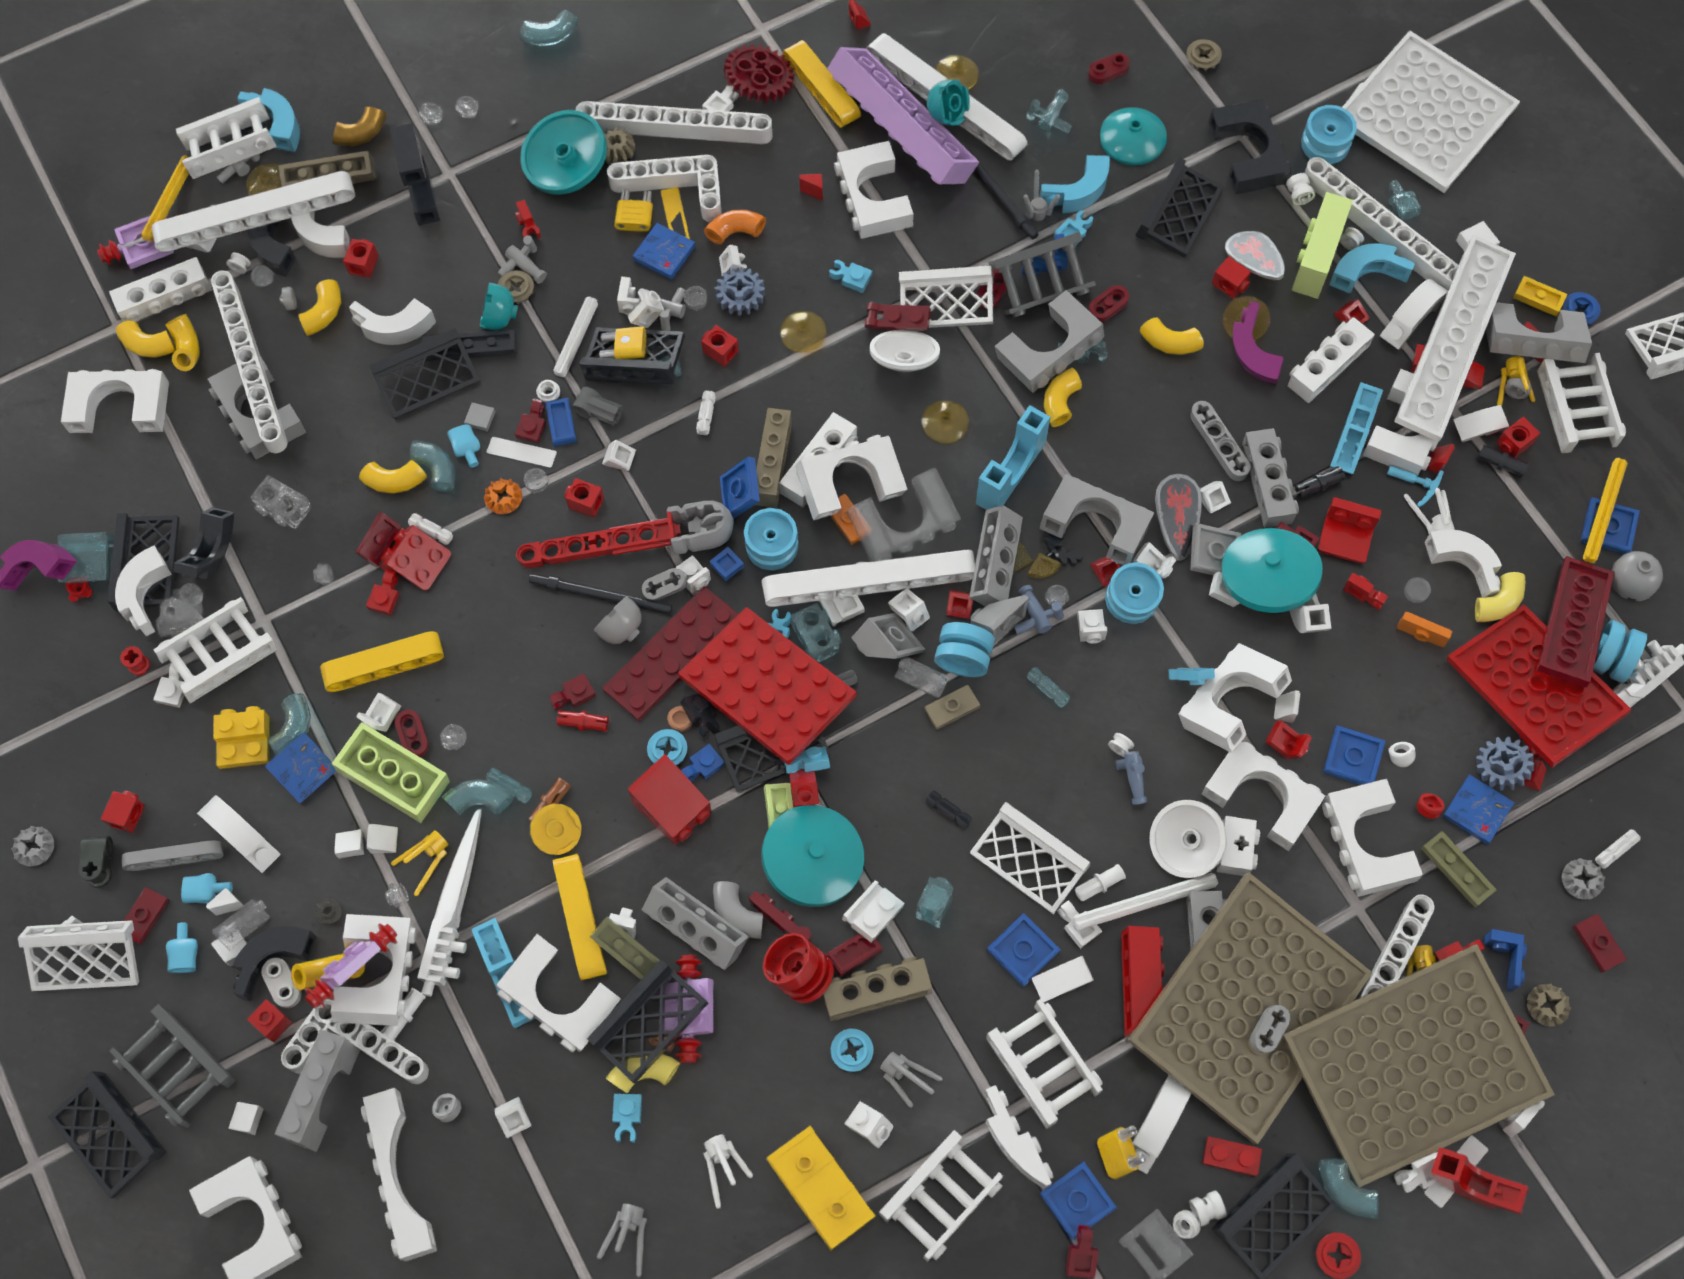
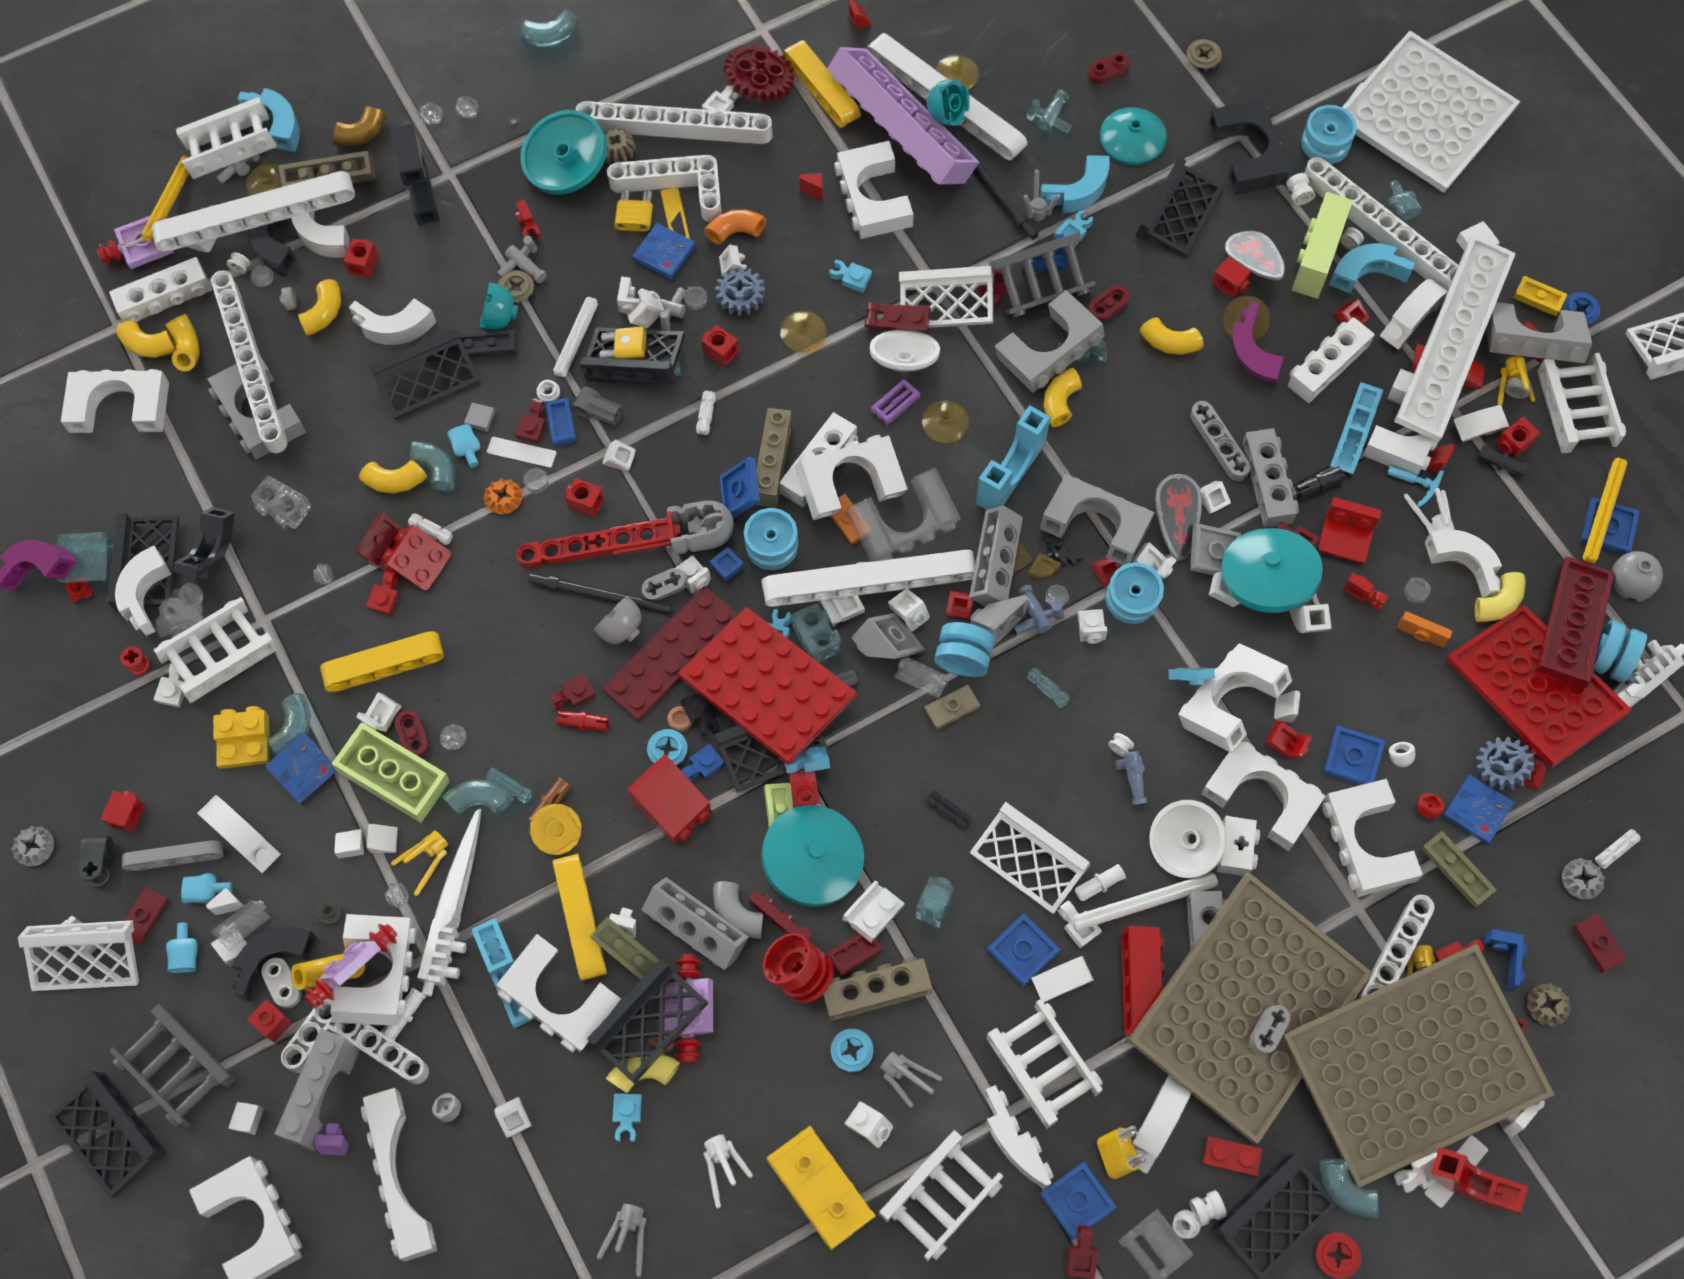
none -> medium lavender tile [314,1123,349,1156]
none -> medium lavender tile [871,379,920,426]

